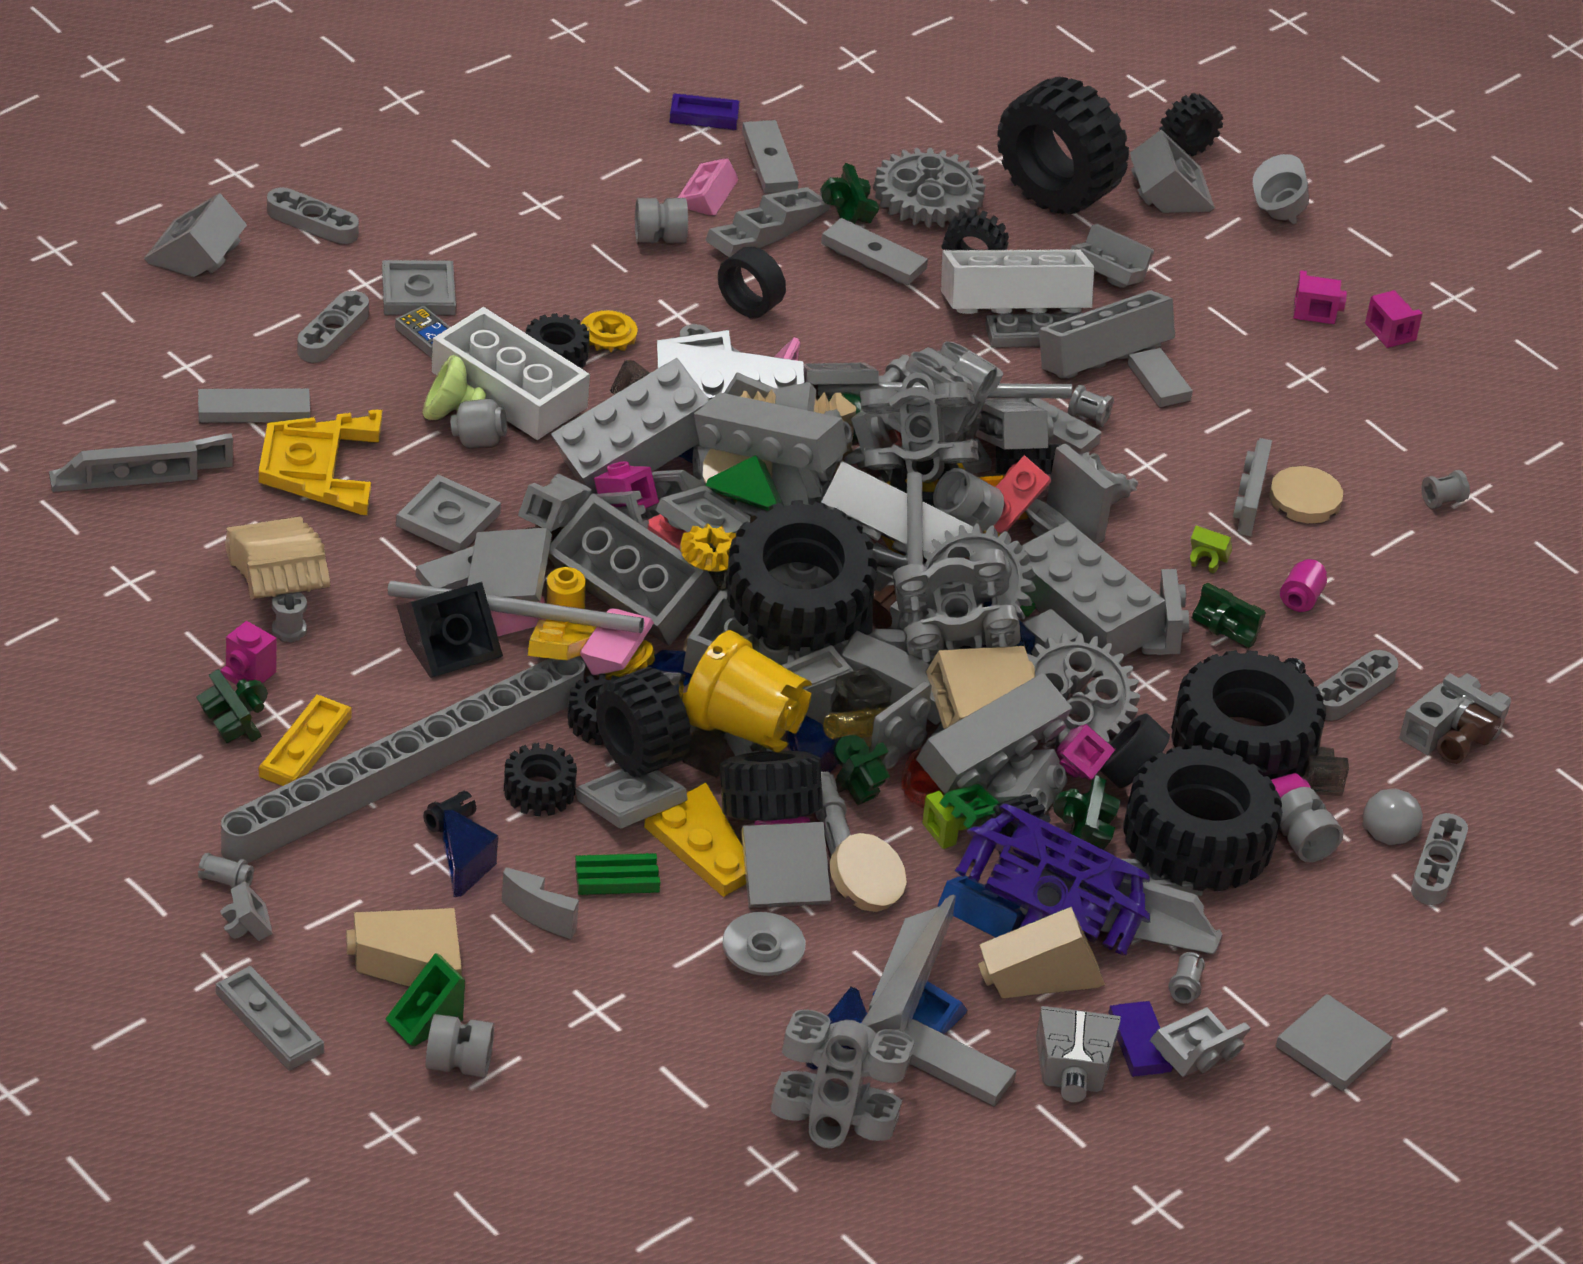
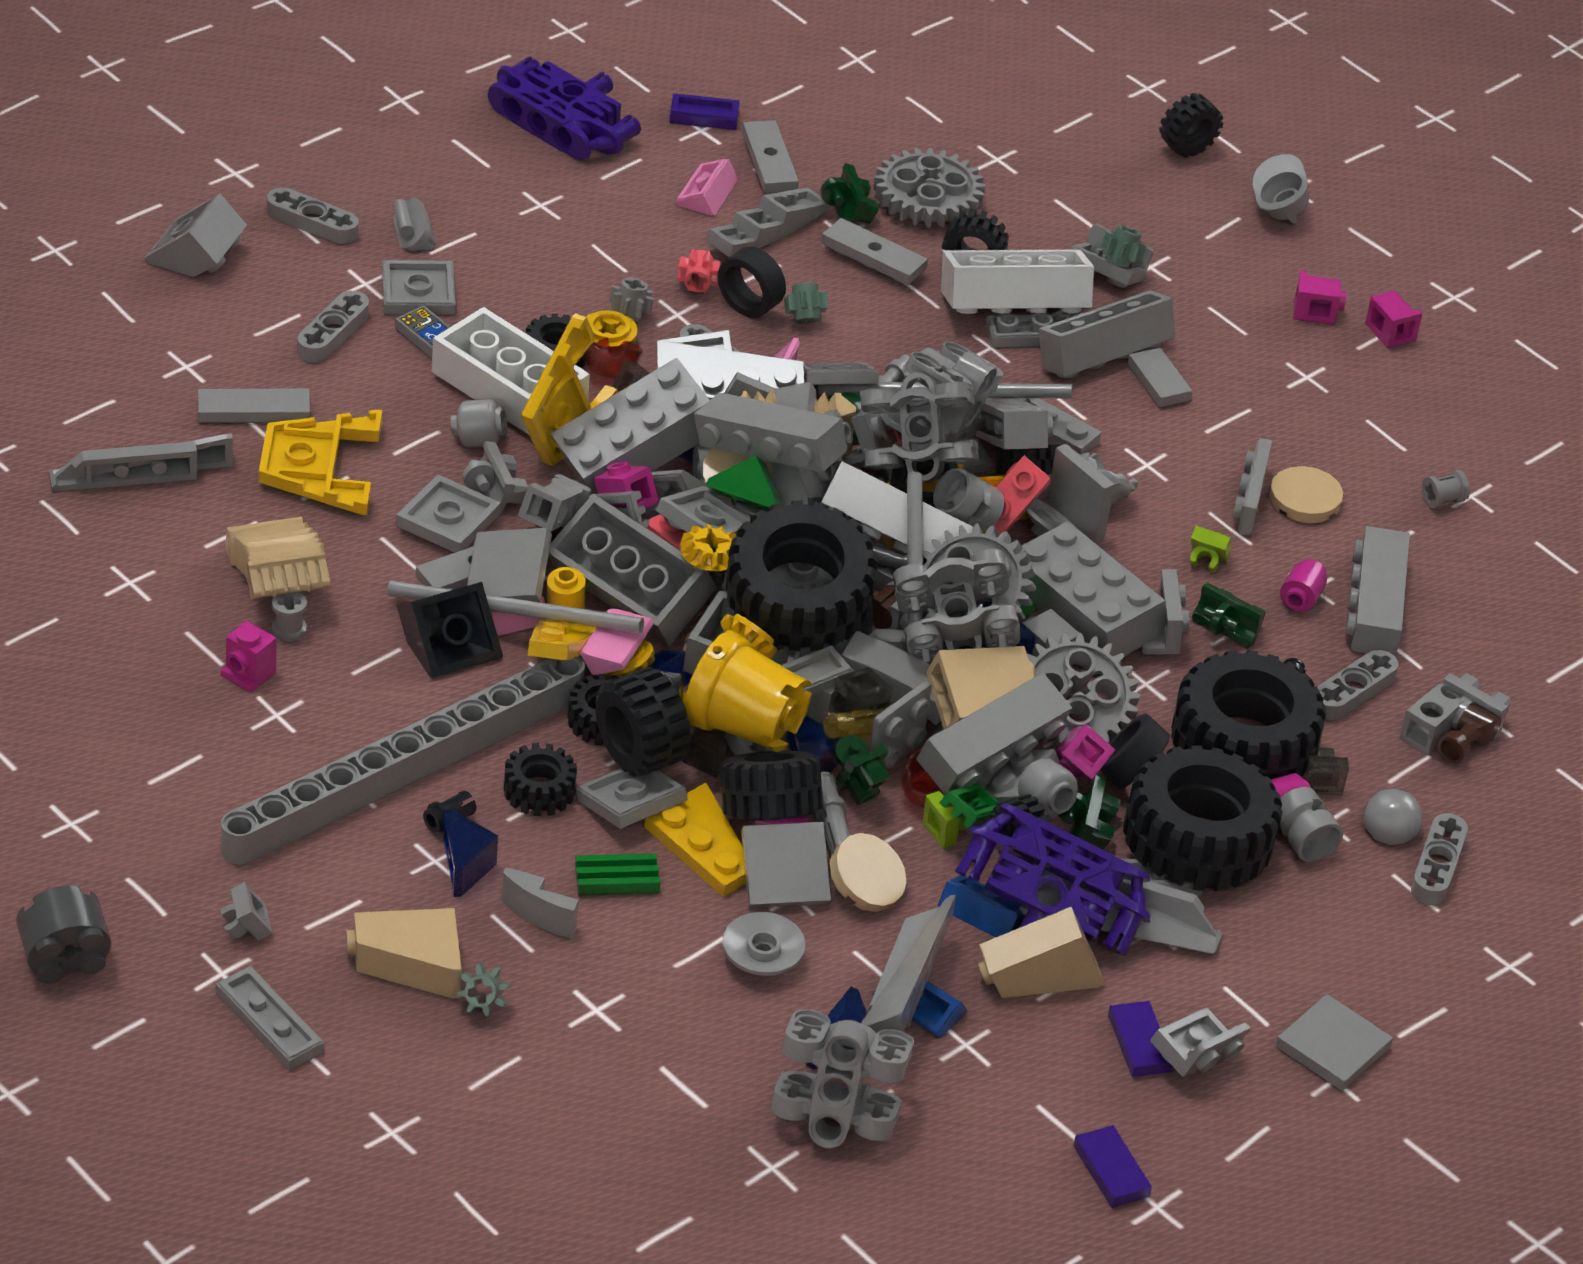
dark green hips [196,669,268,744] -> none
light grey pin [198,853,254,889] -> none
yellow tile [259,694,352,786] -> none
green slope [385,953,465,1046] -> none
yellowish green hair [423,355,486,420] -> none
light grey wheel [426,1014,495,1077] -> none
light grey wheel [635,198,688,243] -> none
light grey tile [904,1019,1017,1106] -> none
black tyre [997,77,1129,214] -> none
light grey torso [1036,1006,1121,1102] -> none
light grey bush [1068,385,1114,427] -> none
light grey slope [1130,130,1215,213] -> none
light grey pin [1168,952,1205,1004] -> none
none -> dark grey brick [16,886,111,984]
none -> light grey piece [393,197,437,252]
none -> sand green gear [457,962,512,1016]
none -> light grey hips [462,441,528,513]
none -> dark purple piece [487,56,641,160]
none -> yellow wing [521,313,618,466]
none -> clear red hair [584,337,643,379]
none -> light grey gear [609,278,654,322]
none -> coral gear [677,249,721,293]
none -> yellow gear [720,614,777,658]
none -> sand green gear [784,283,829,323]
none -> light grey head [1018,758,1078,817]
none -> dark purple tile [1073,1125,1152,1208]
none -> sand green gear [1100,225,1147,268]
none -> light grey brick [1345,526,1410,657]

